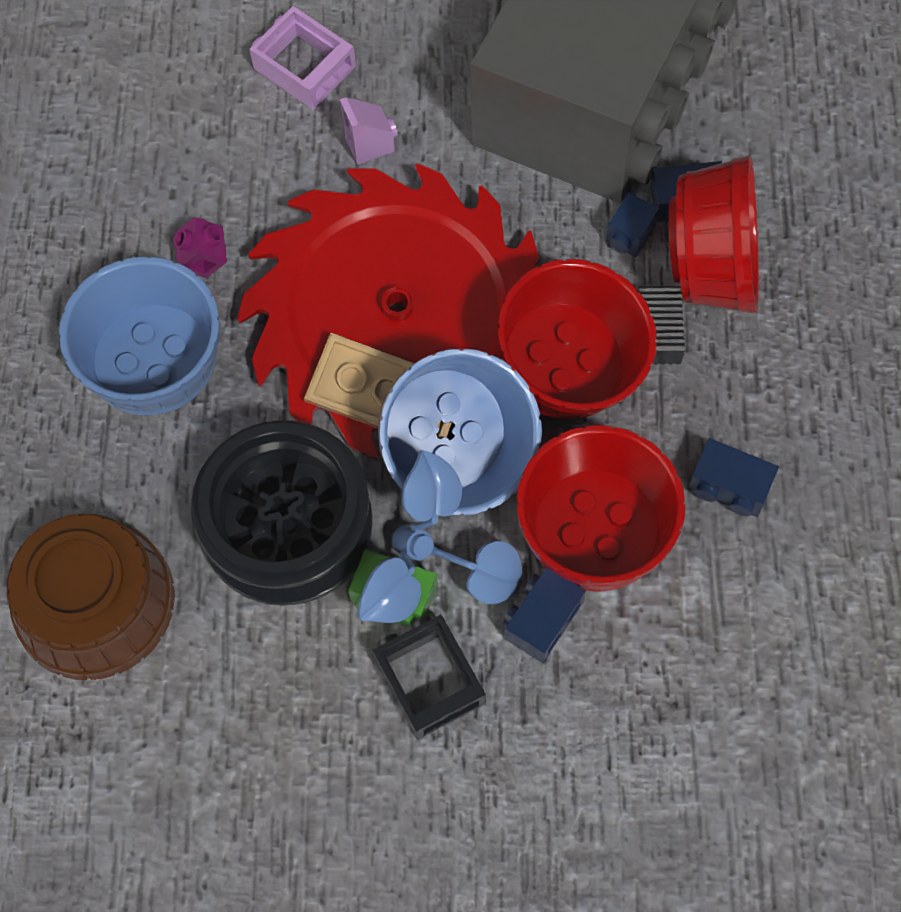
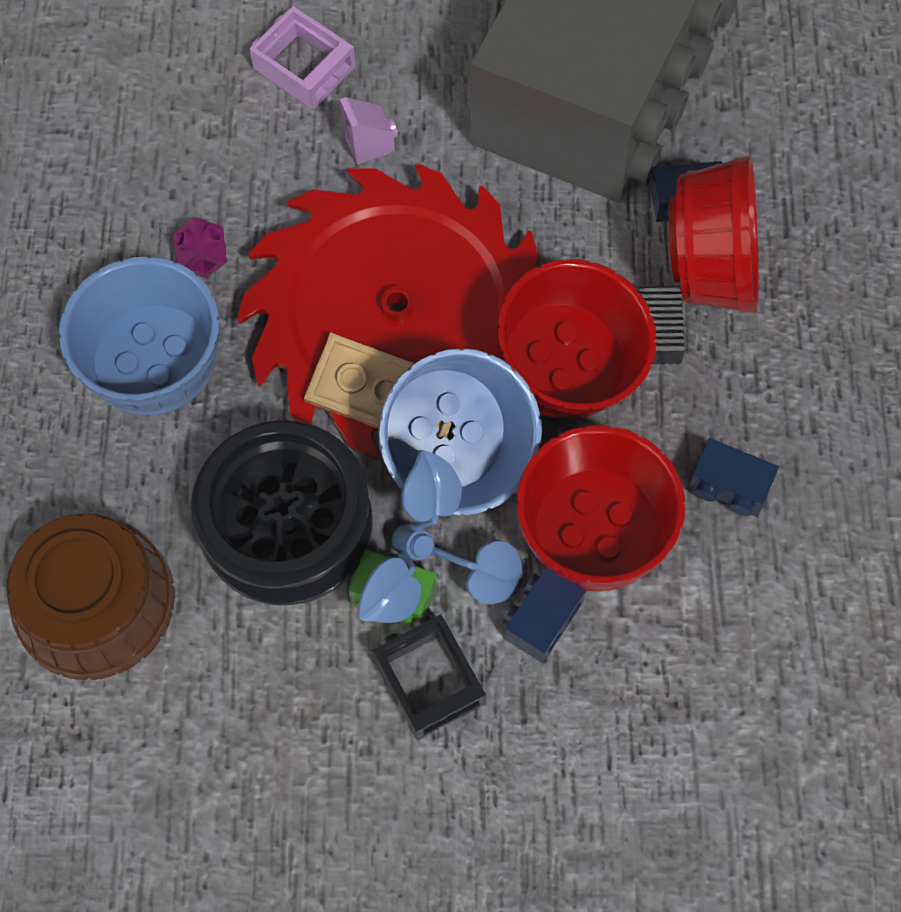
dark blue brick [606,193,660,257] -> none

